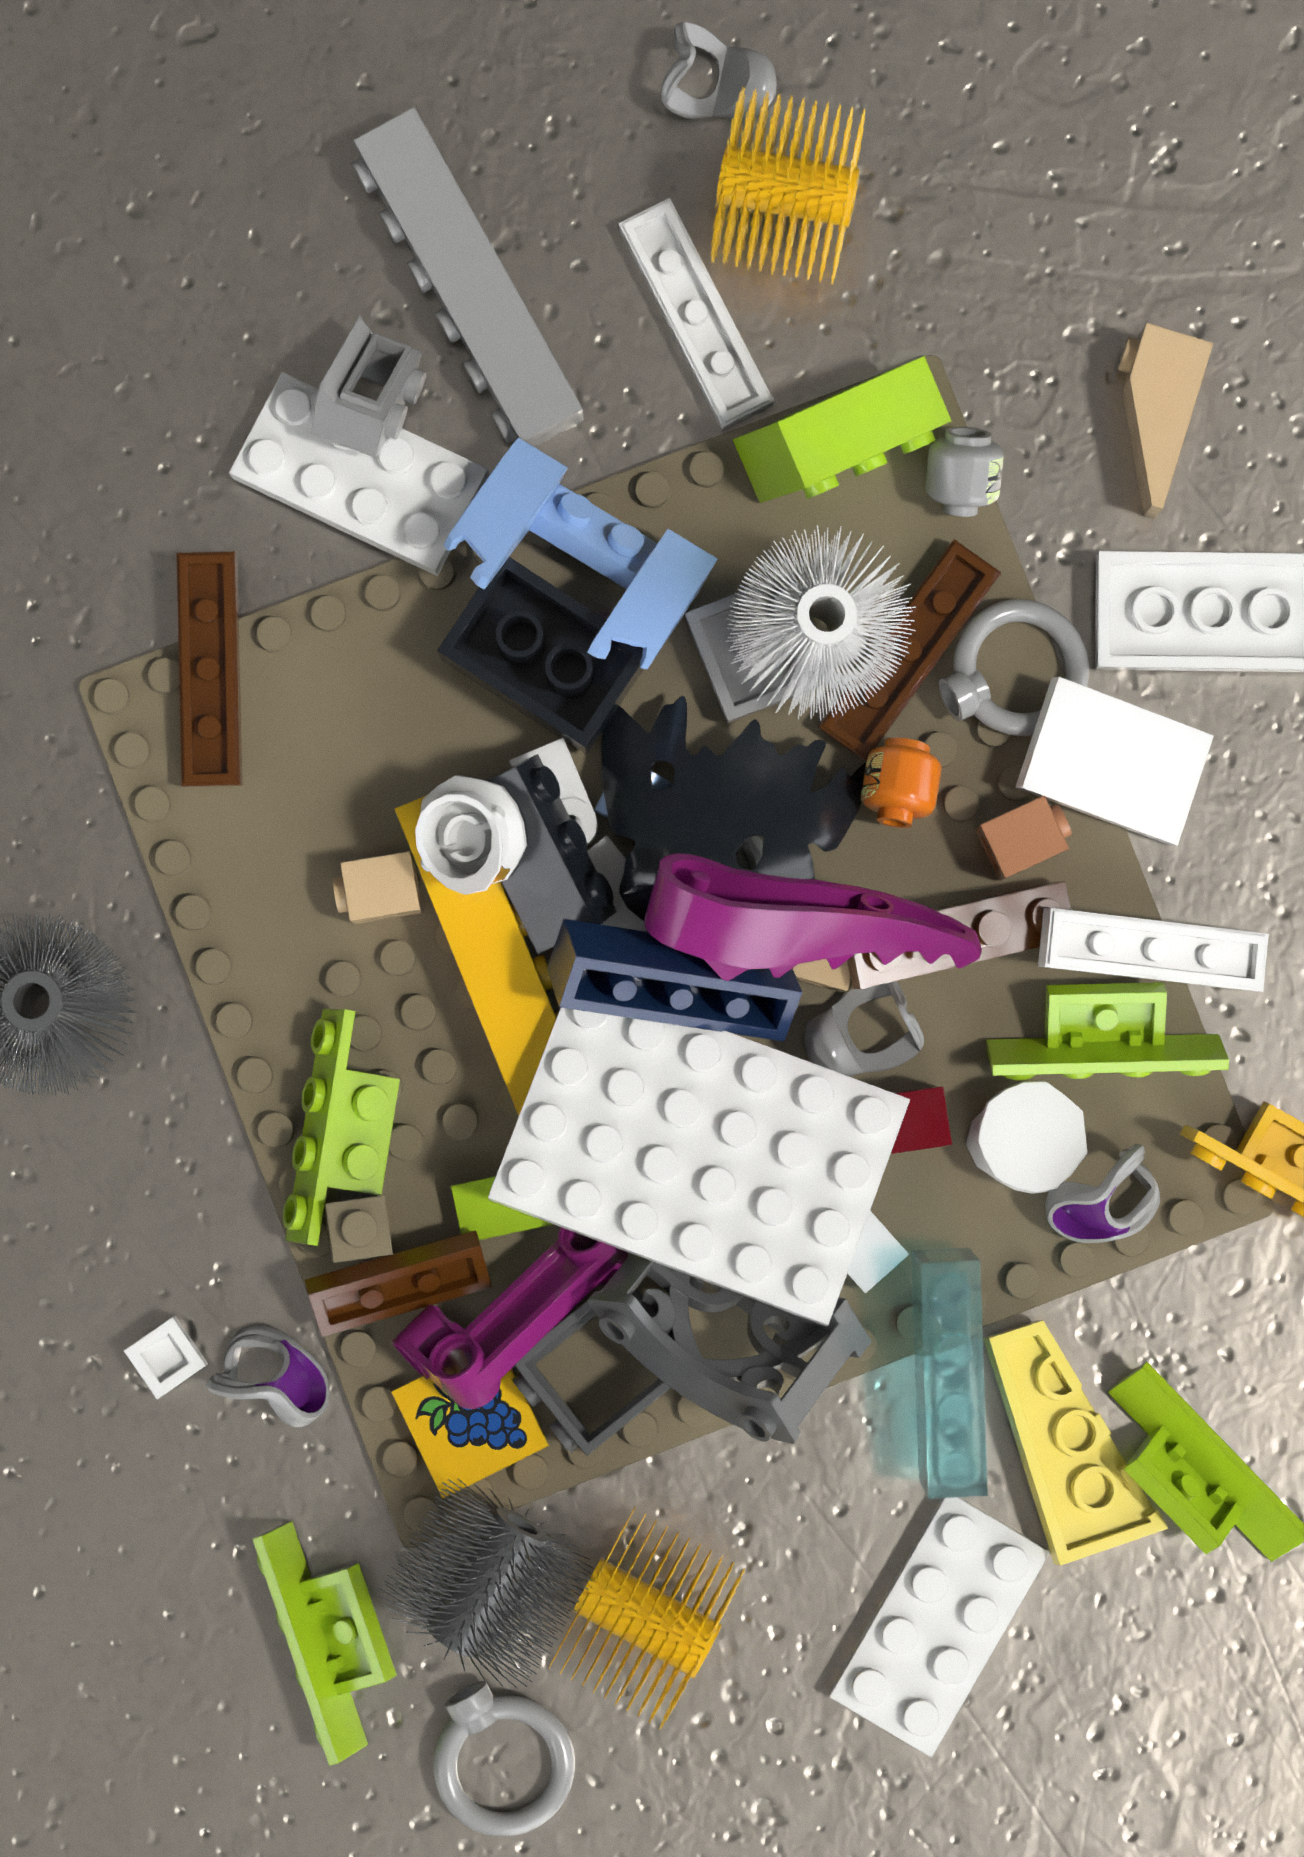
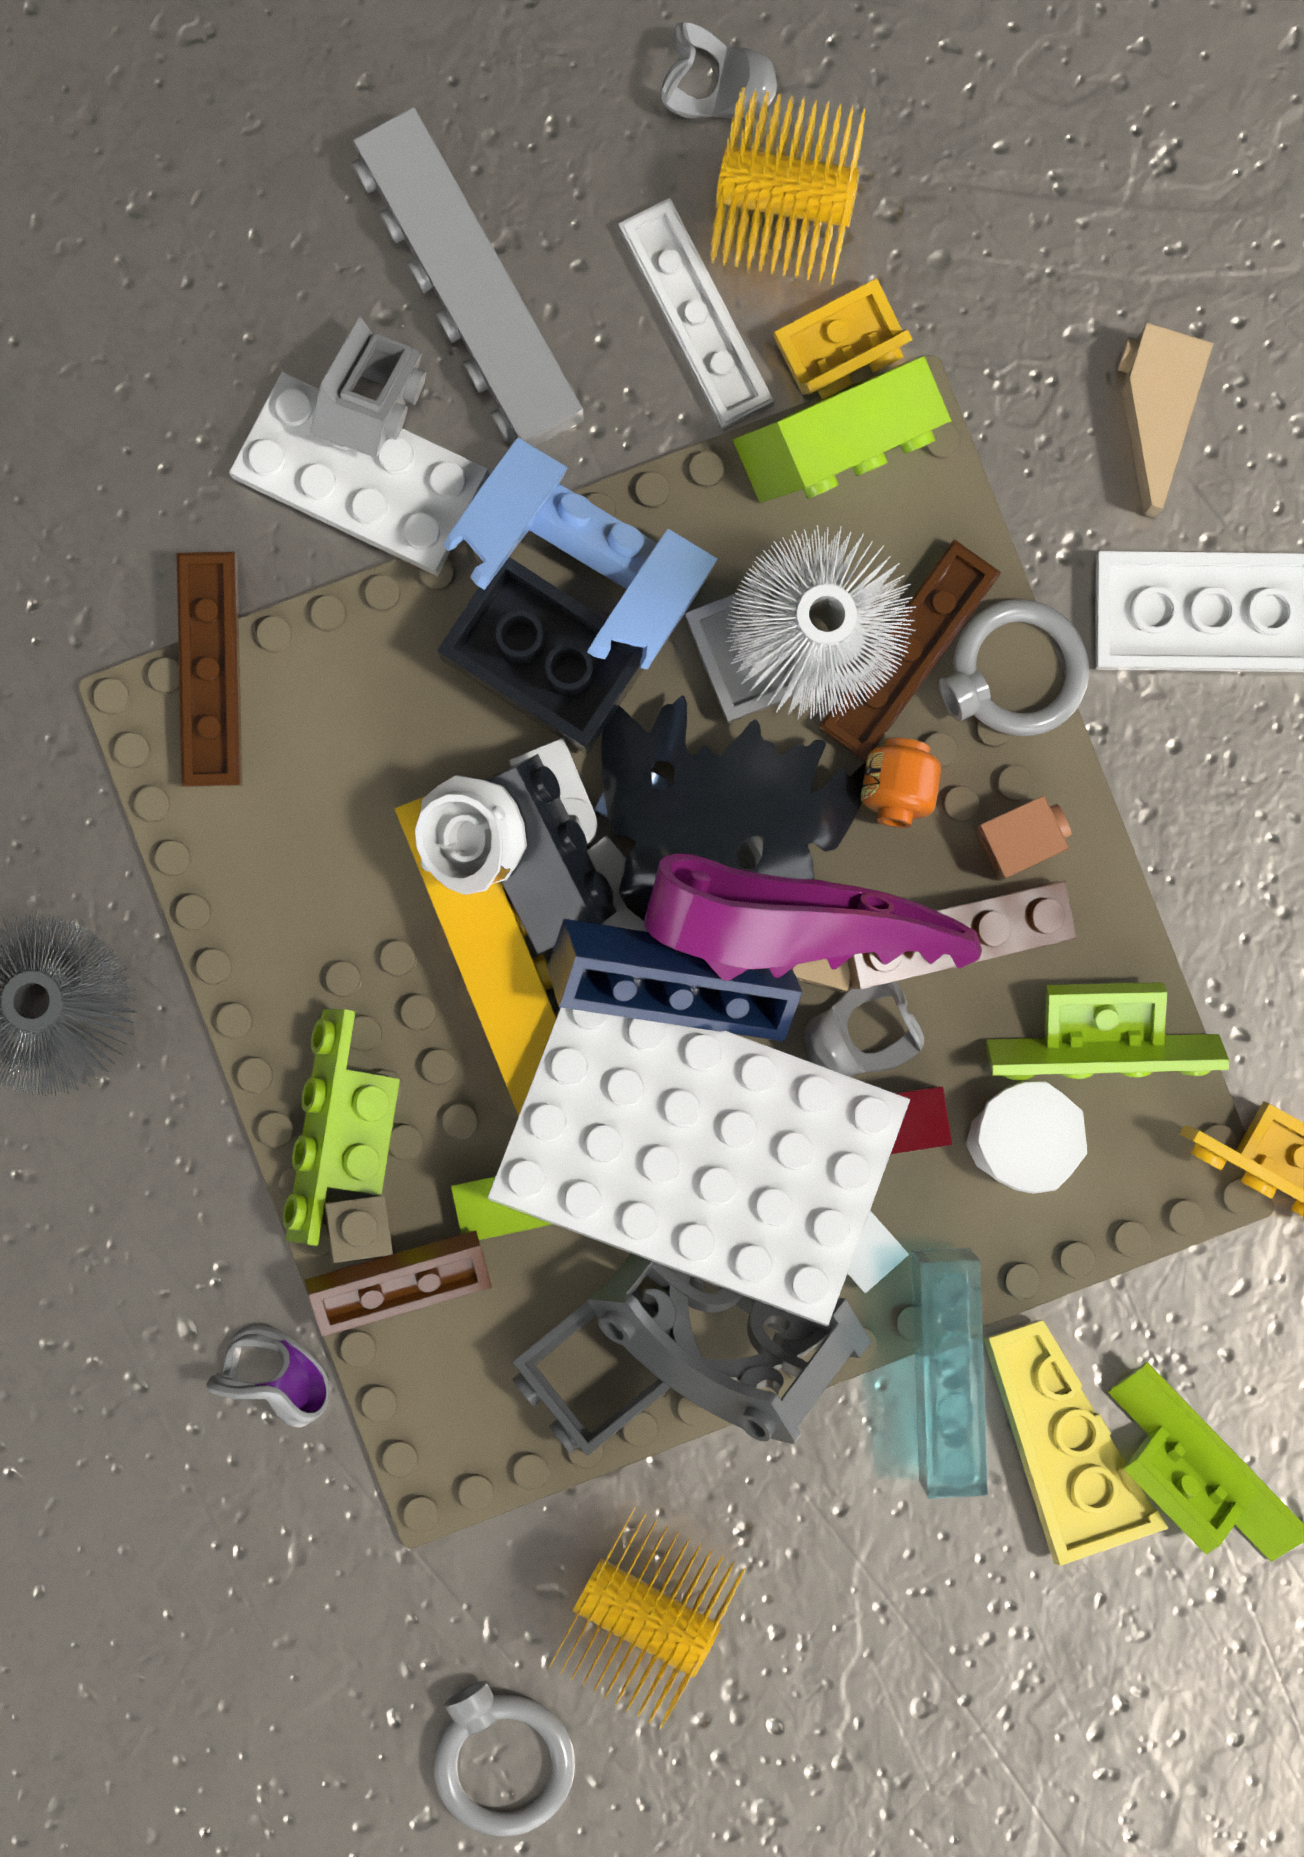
white plate [124,1316,208,1399] -> none
lime bracket [252,1521,397,1766] -> none
tan brick [333,851,424,924] -> none
dark grey piece [378,1479,595,1689] -> none
magenta piece [391,1227,628,1409] -> none
yellow tile [392,1368,550,1499] -> none
white plate [828,1490,1050,1758] -> none
light grey head [925,427,1004,517] -> none
white tile [1015,677,1214,845] -> none
white tile [1038,908,1269,992] -> none
light grey piece [1045,1144,1160,1243] -> none
none -> yellow bracket [771,278,913,399]

